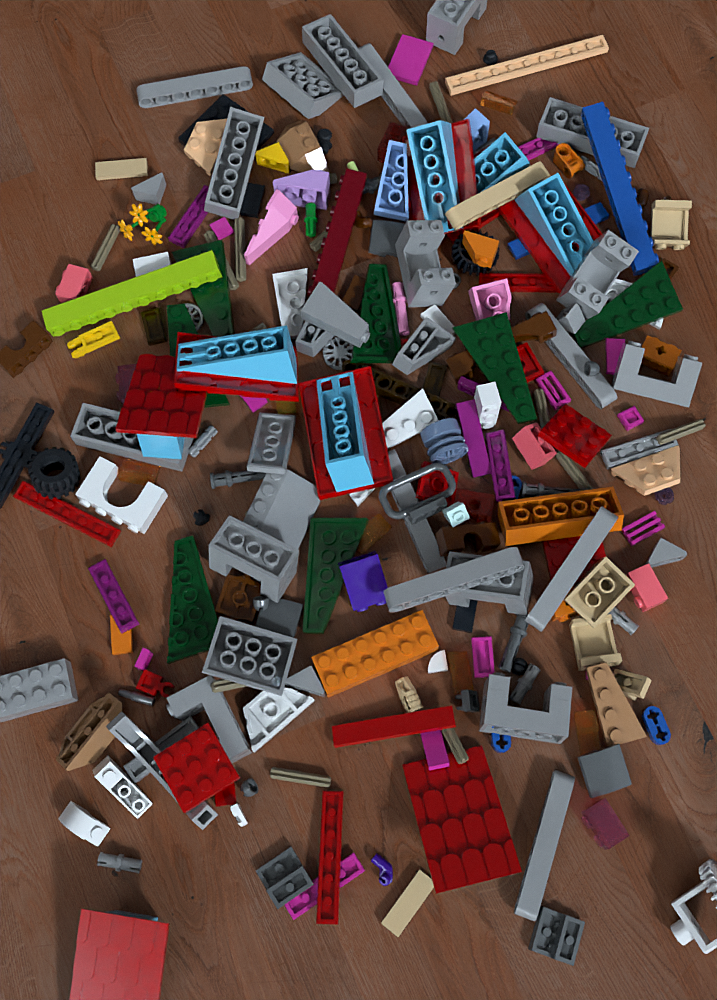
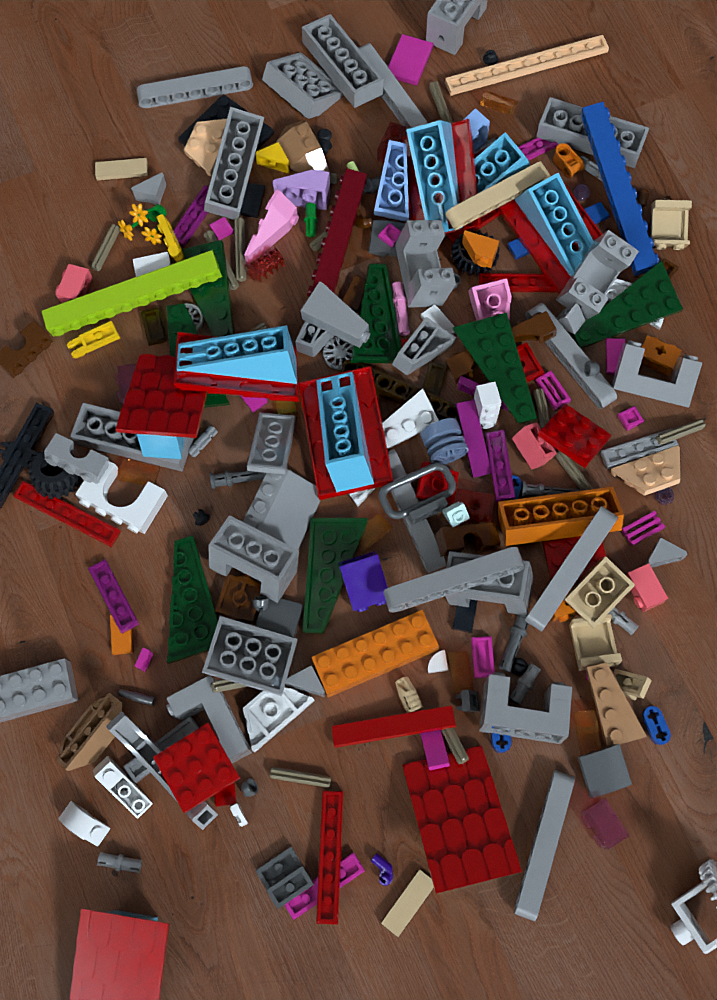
red plate [136,669,175,698] -> none
white wing [272,268,308,339] -> none
dark grey slope [528,906,585,966] -> none
none -> light grey arch [44,433,109,484]
none -> yellow hinge [157,214,185,262]
none -> clear red piece [245,247,285,283]
none -> dark pink tile [378,223,401,248]

